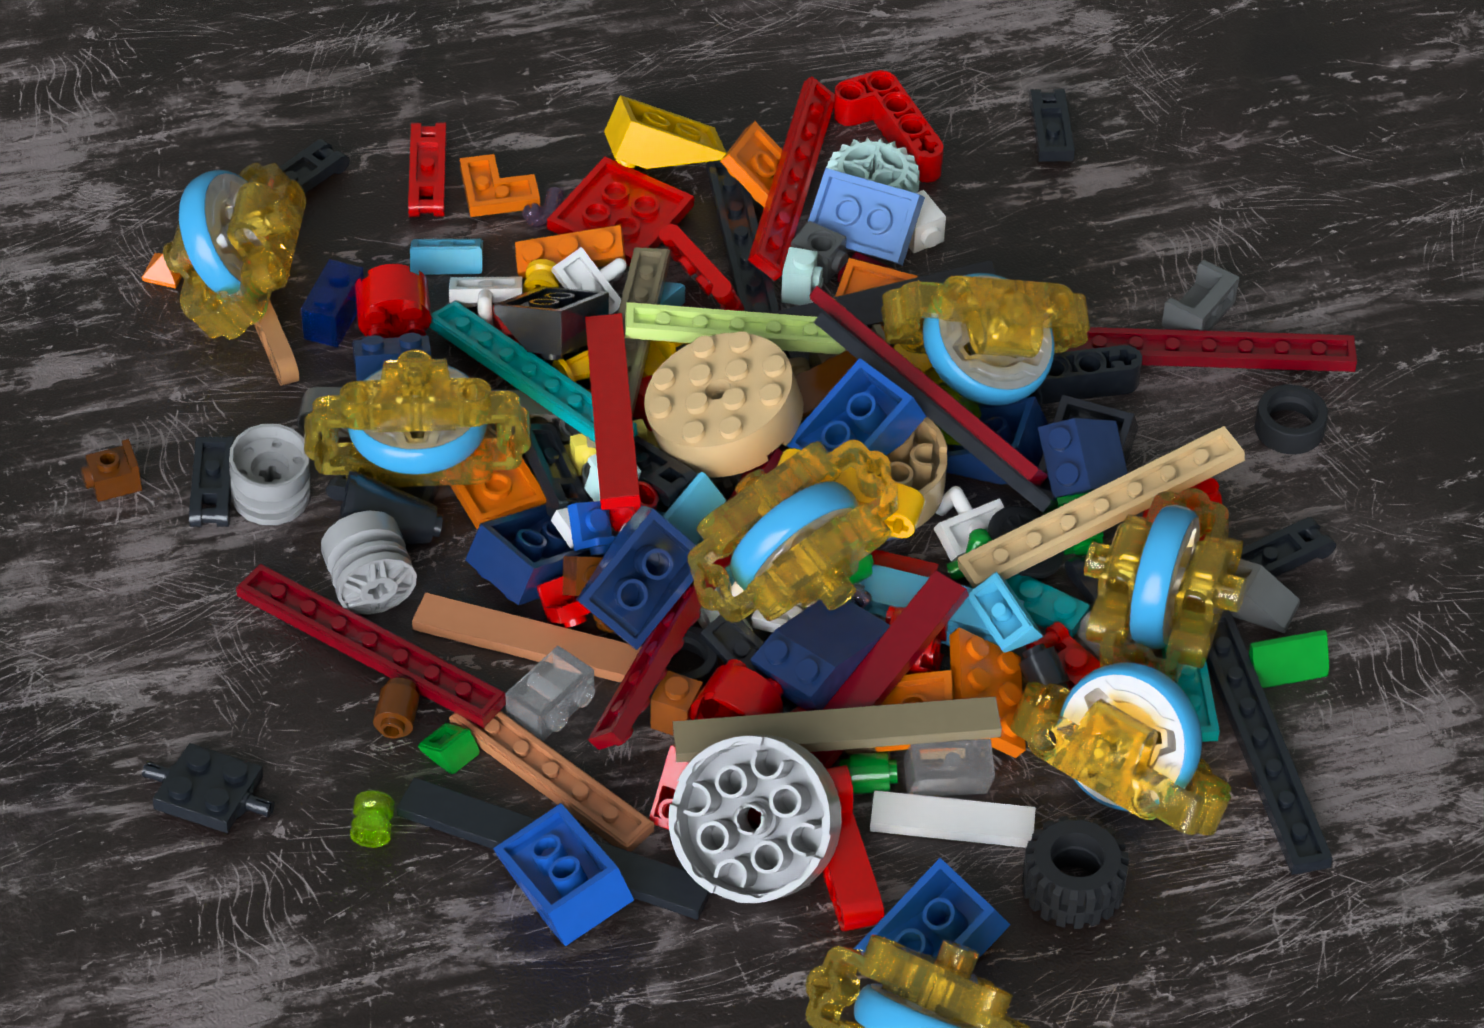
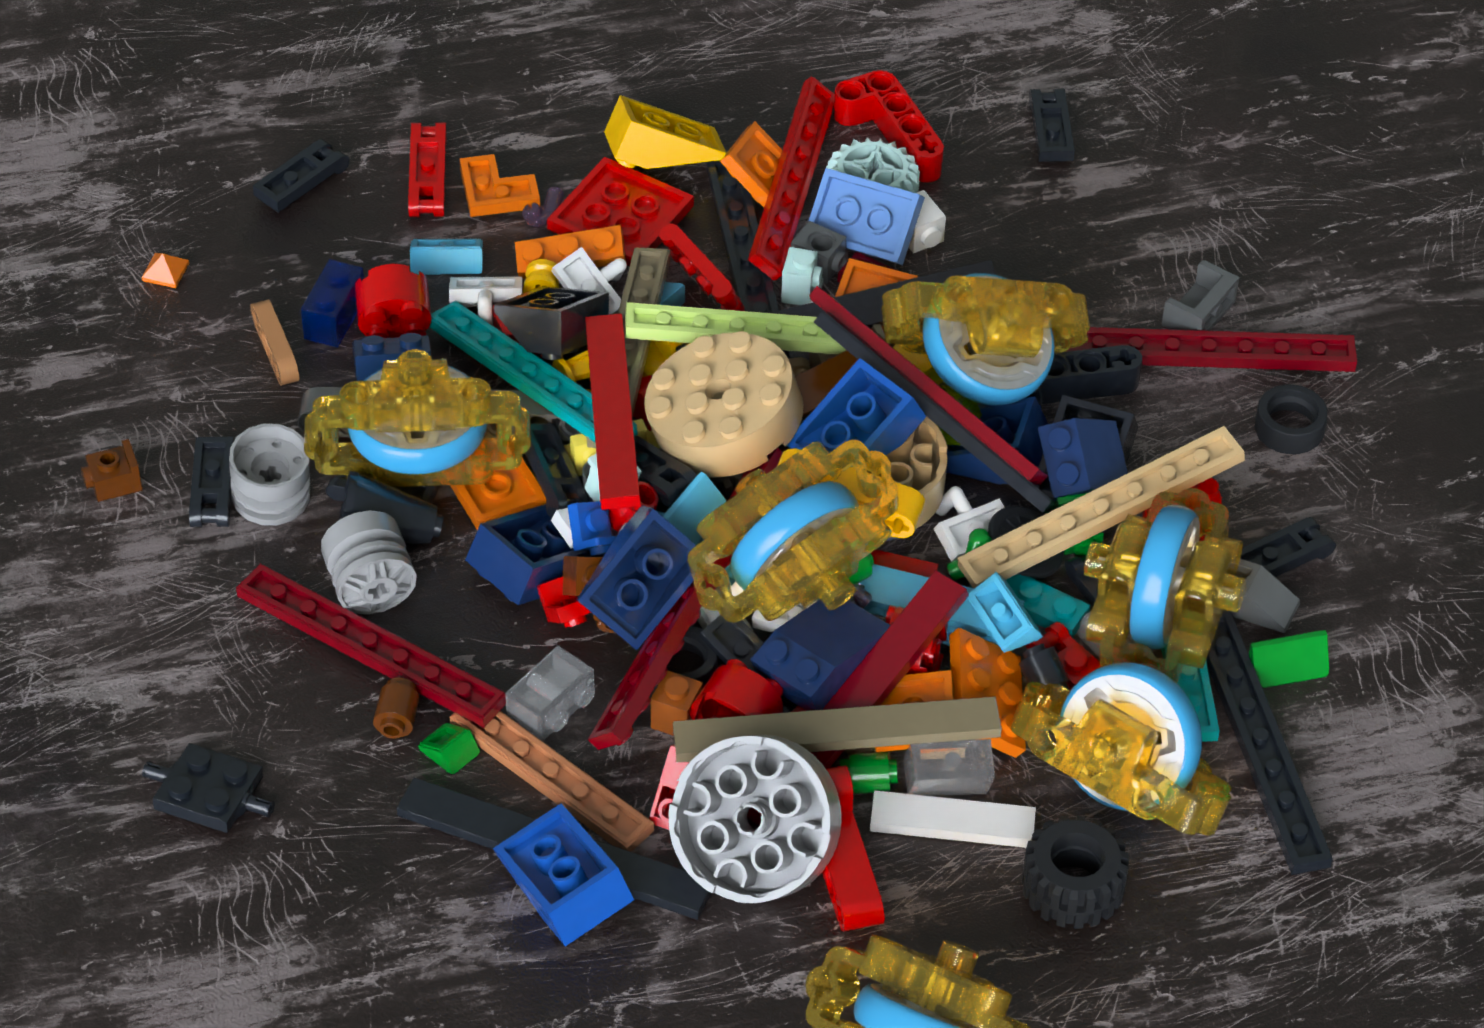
clear yellow piece [163,163,306,340] -> none
clear neon green wheel [350,791,395,848] -> none
nougat tile [412,592,642,683] -> none
blue slope [854,858,1010,996] -> none

